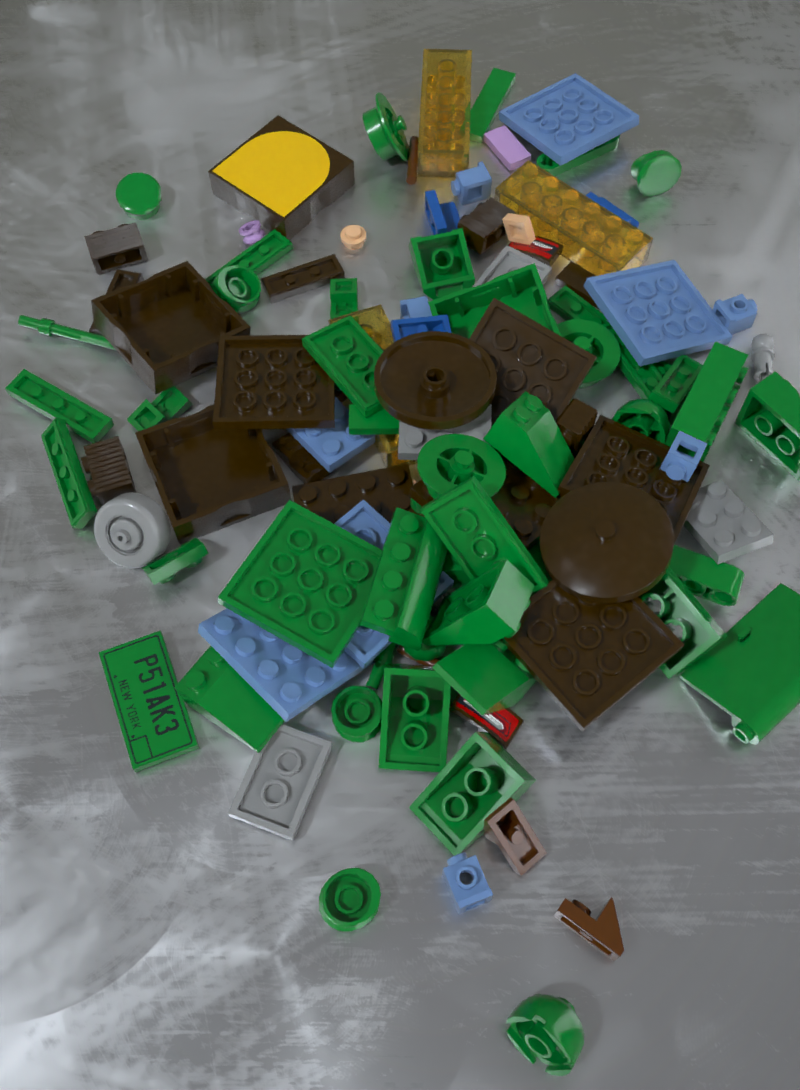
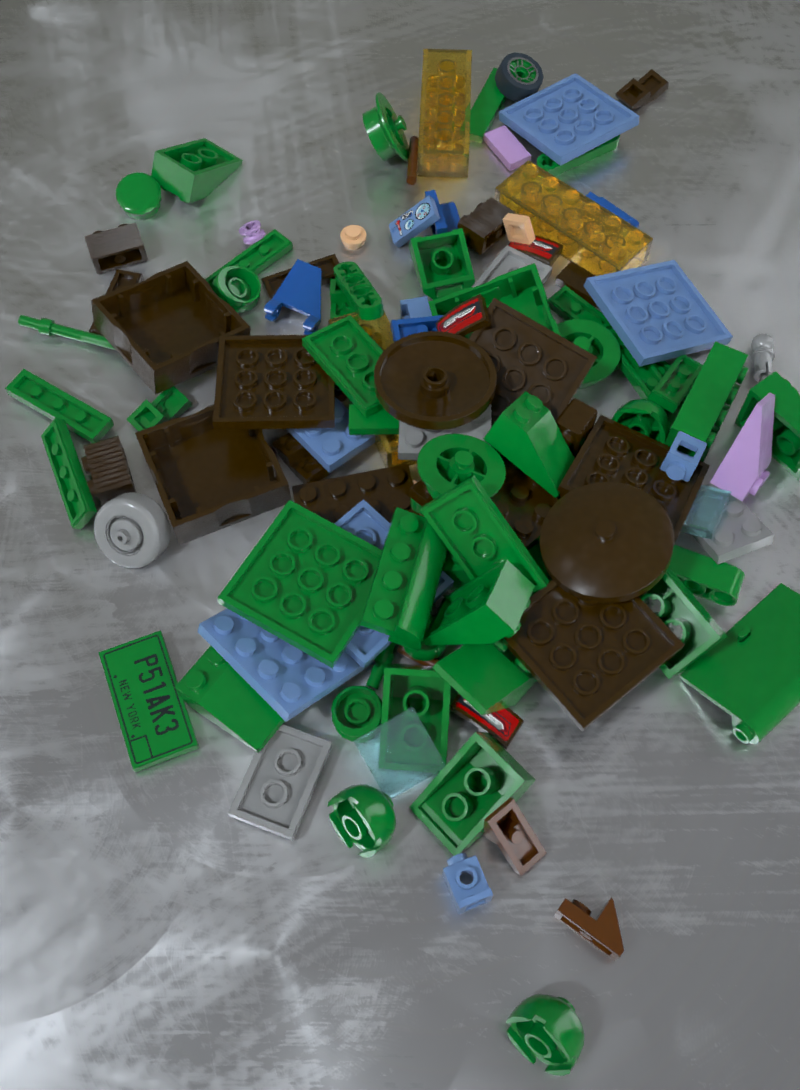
green plate [142,537,209,585] -> none
tile [208,115,355,240] -> none
green piece [319,868,381,931] -> none
medium blue brick [451,161,492,206] -> none
green piece [631,150,682,197] -> none
medium blue brick [712,294,757,335] -> none
none -> green slope [151,138,243,203]
none -> blue flag [264,259,322,335]
none -> green cylinder [328,784,396,858]
none -> green beam [333,261,384,321]
none -> clear light blue tile [354,706,446,799]
none -> medium blue tile [389,195,440,248]
none -> slope [435,294,491,339]
none -> black wheel [495,52,544,102]
none -> dark brown slope [615,69,669,110]
none -> clear light blue tile [681,484,731,540]
none -> lavender slope [710,393,775,501]

